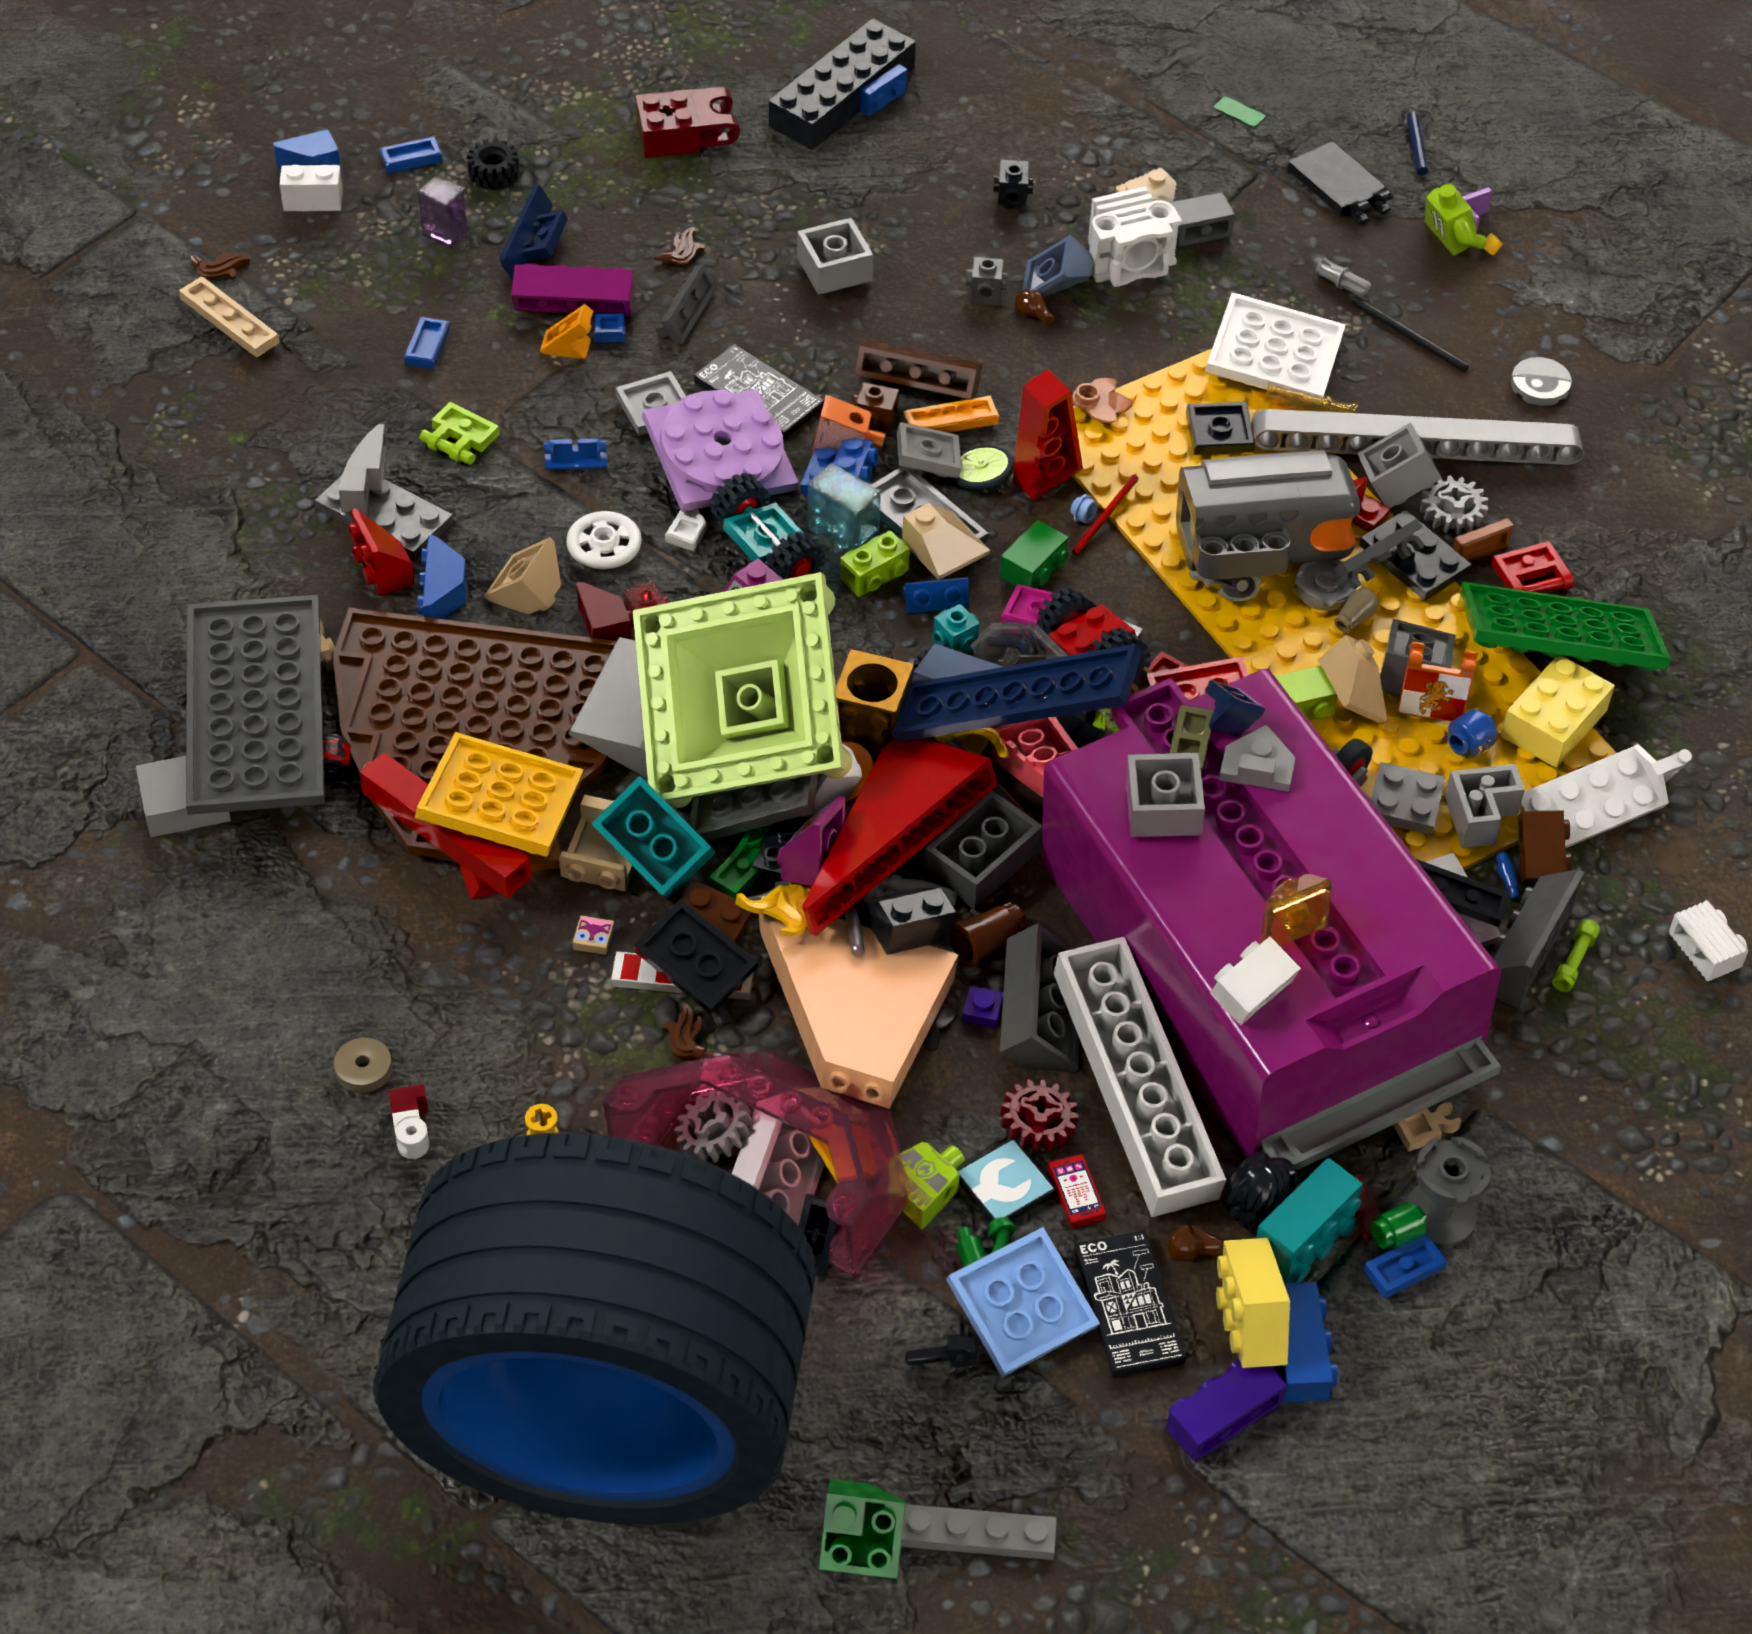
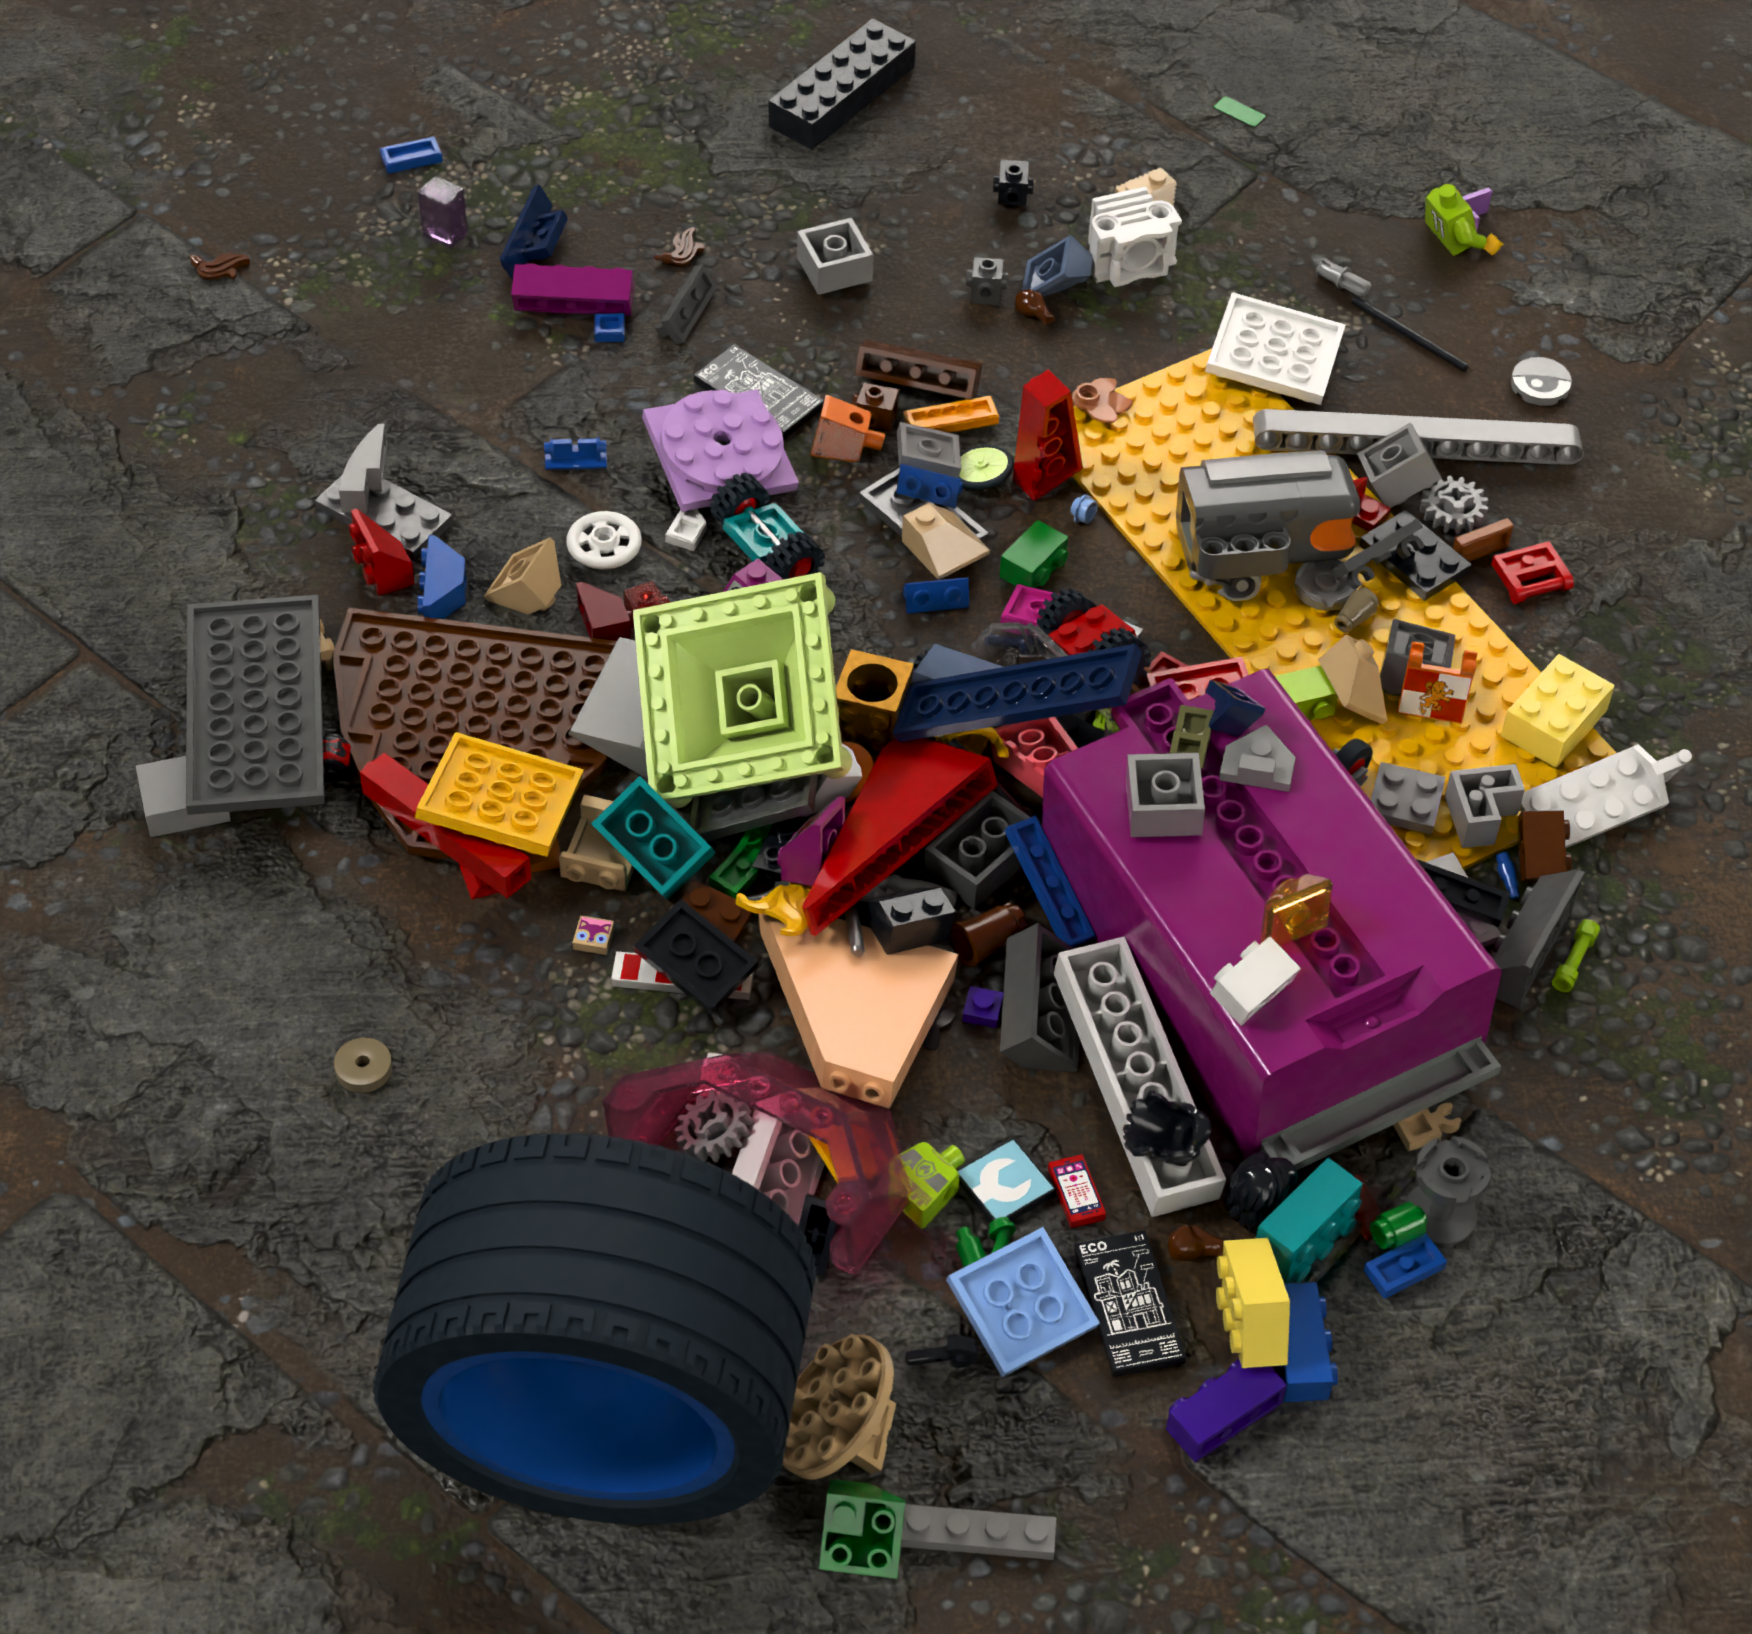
tan plate [179,276,280,358] -> none
slope [273,129,341,172] -> none
white brick [280,165,343,211] -> none
white leg [388,1084,429,1159] -> none
blue tile [404,317,450,369] -> none
lime plate [419,402,500,465] -> none
black tyre [467,139,520,190] -> none
yellow bush [525,1104,559,1135] -> none
light orange slope [540,304,593,359] -> none
light grey plate [615,371,686,436] -> none
dark red brick [635,87,740,158] -> none
reddish brown piece [662,1002,714,1061] -> none
blue plate [800,439,879,497] -> none
clear light blue brick [807,463,881,551] -> none
lime brick [840,530,910,597] -> none
blue plate [860,64,907,116] -> none
teal brick [932,604,980,654] -> none
dark red gear [1000,1080,1079,1152] -> none
red axle [1072,475,1139,556] -> none
brick [1169,192,1235,247] -> none
black tile [1186,402,1256,455] -> none
clear yellow pin [1263,383,1357,413] -> none
tile [1287,141,1393,224] -> none
dark blue bar [1407,112,1428,175] -> none
blue head [1447,709,1497,758] -> none
green plate [1460,582,1671,671] -> none
white brick [1669,900,1748,981] -> none
none -> tan bracket [783,1334,896,1480]
none -> blue hinge [896,464,964,508]
none -> blue tile [1004,816,1097,948]
none -> black hair [1123,1090,1211,1164]

